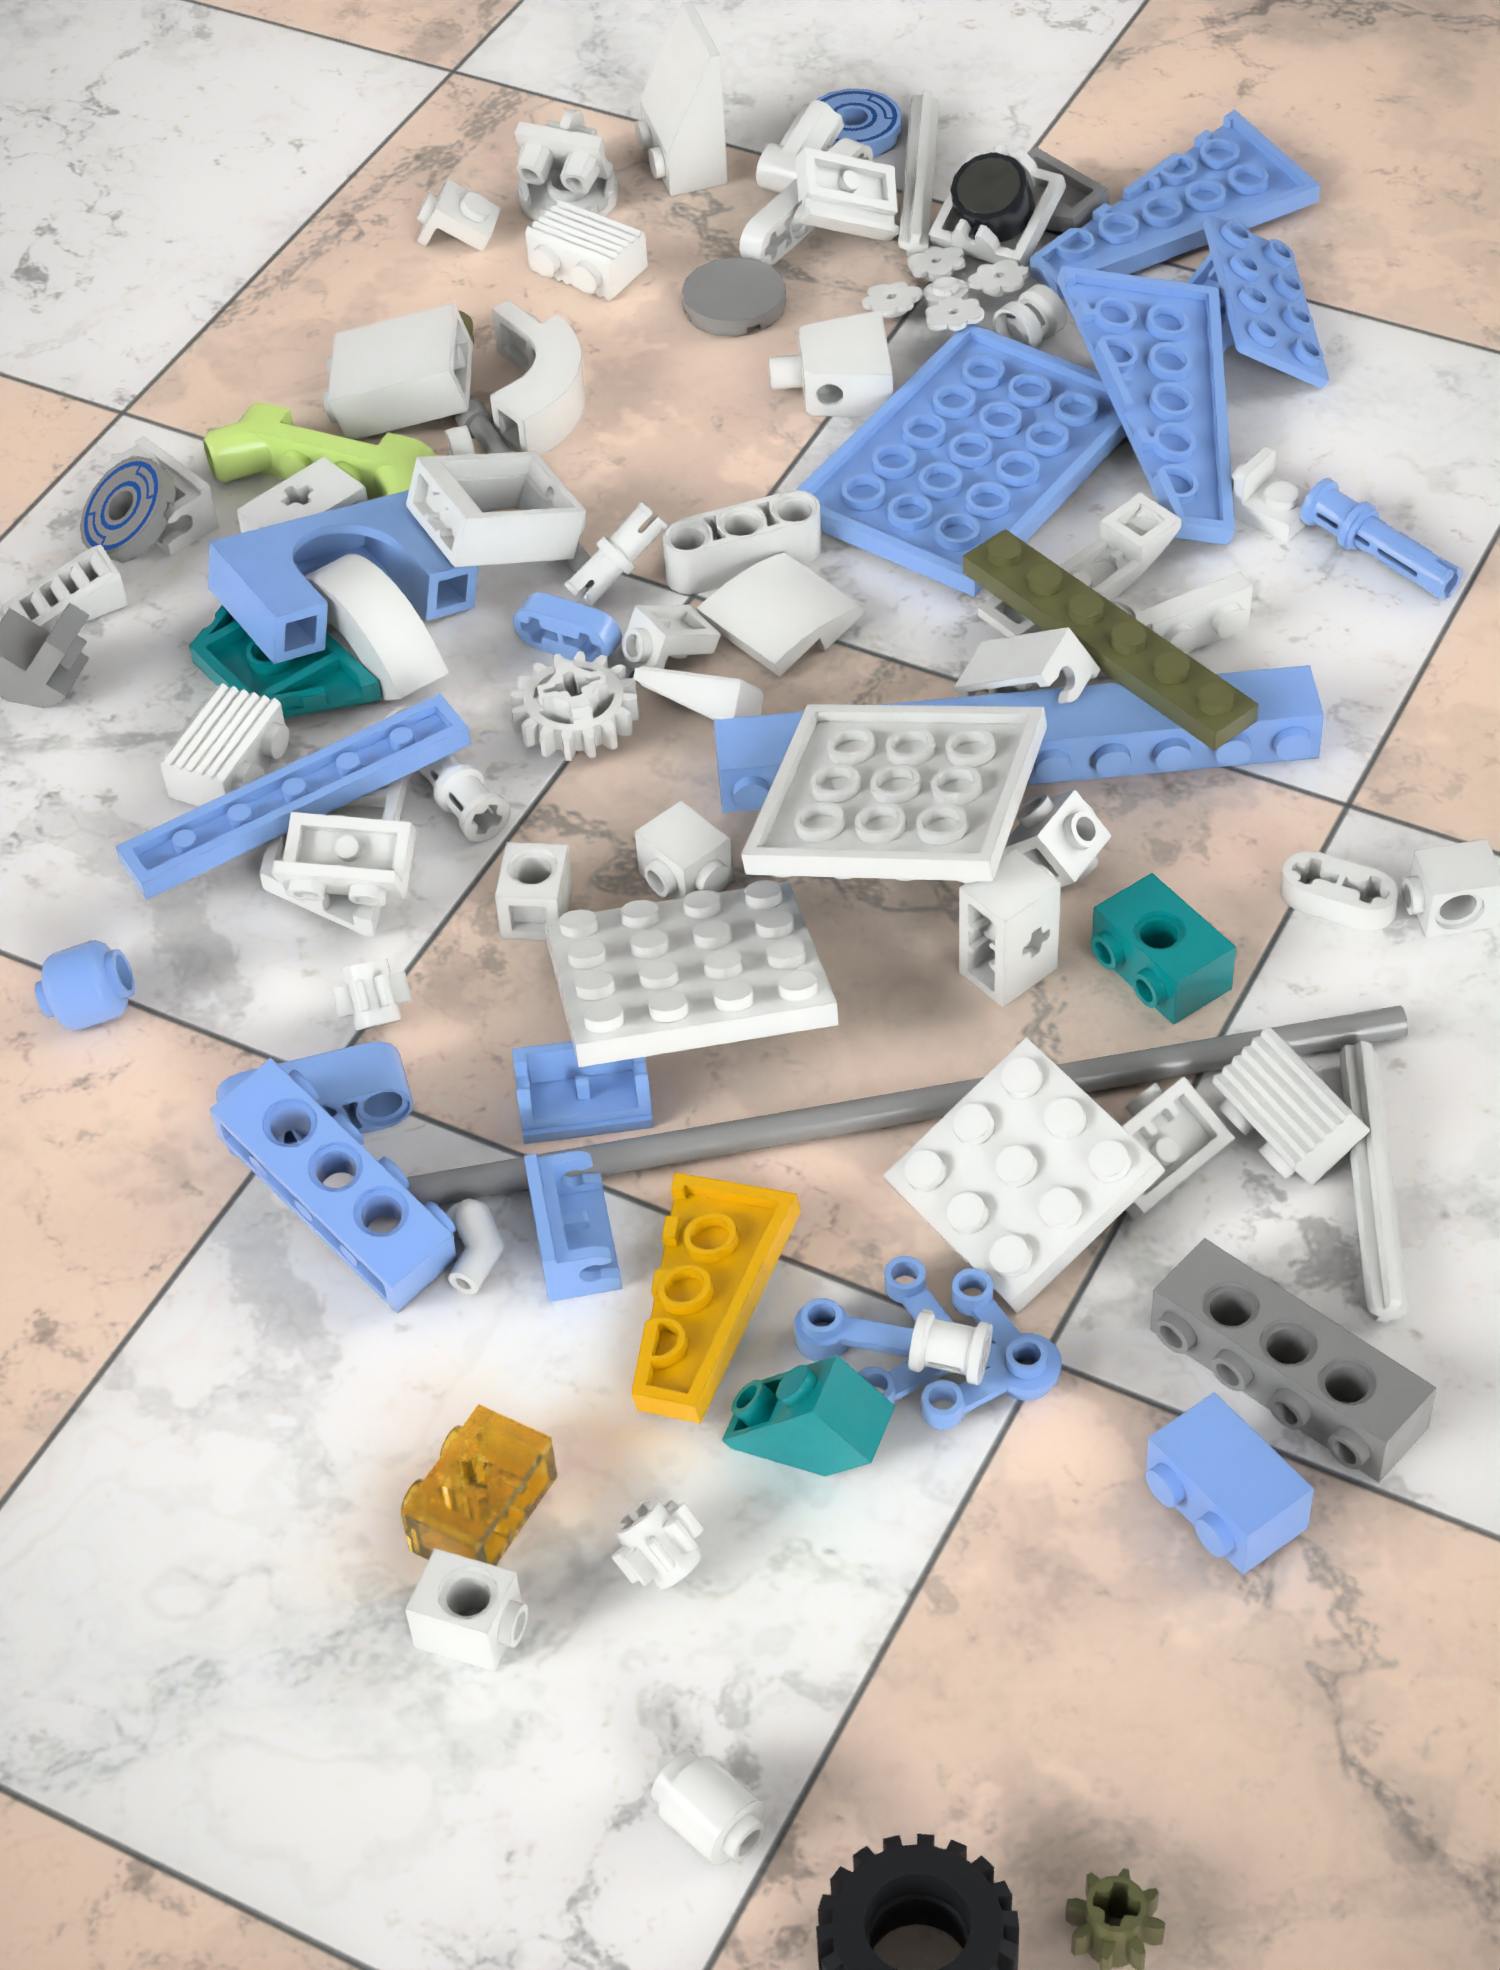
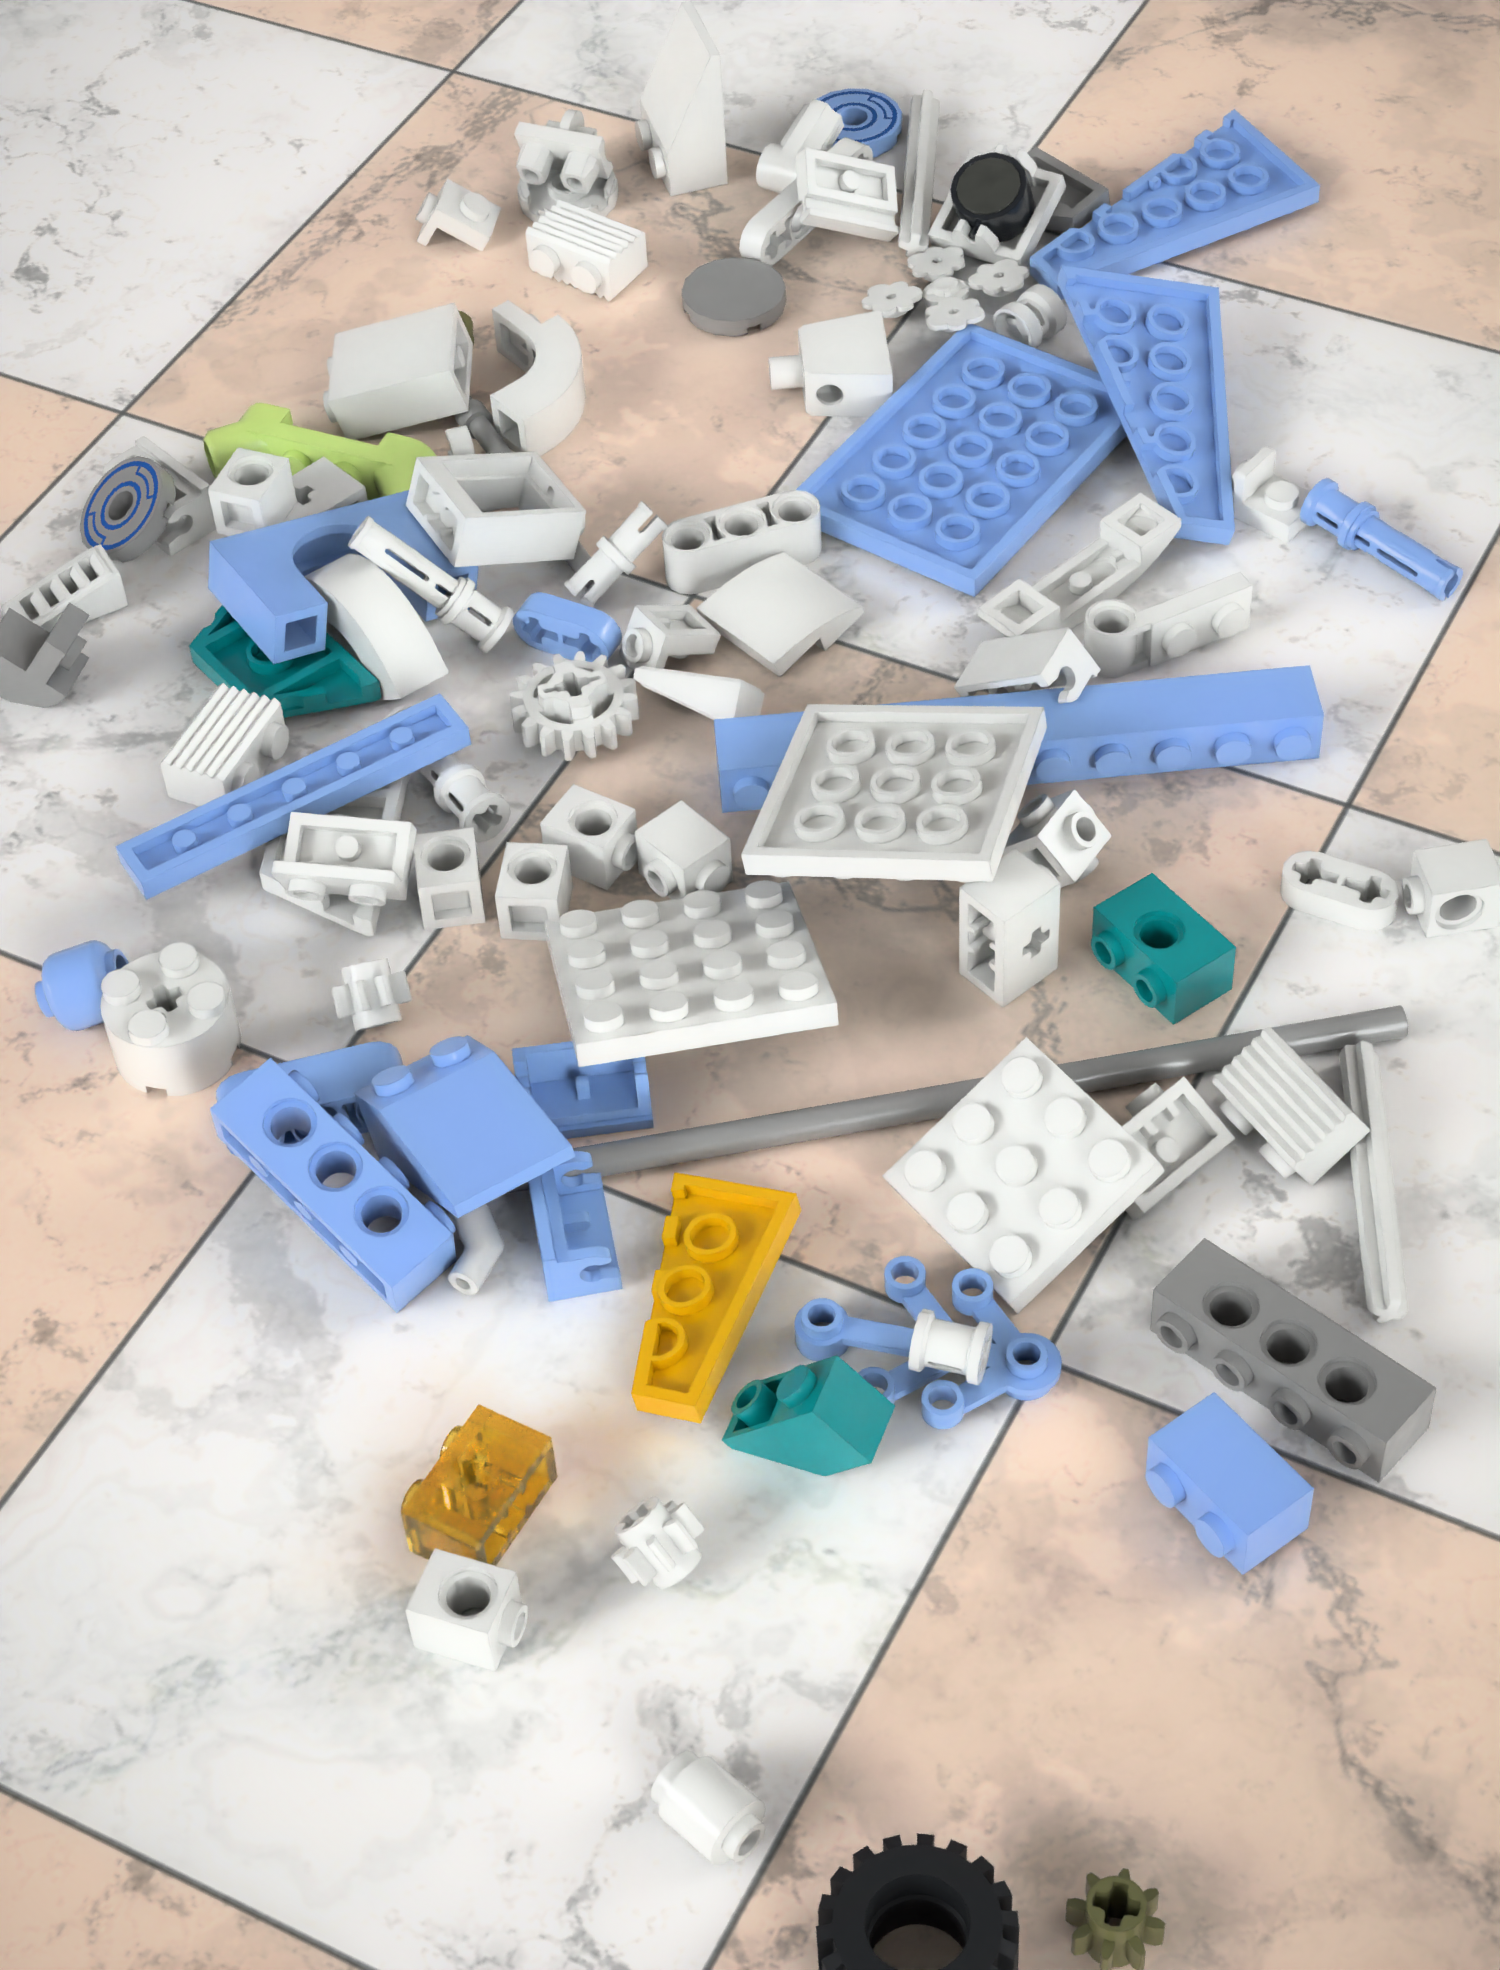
olive plate [963,529,1259,751] -> none
light blue bracket [1187,214,1330,389] -> none
none -> white brick [100,942,241,1096]
none -> white brick [208,447,297,536]
none -> white pin [348,516,515,653]
none -> light blue slope [354,1035,576,1218]
none -> white brick [414,827,486,930]
none -> white brick [540,784,637,890]

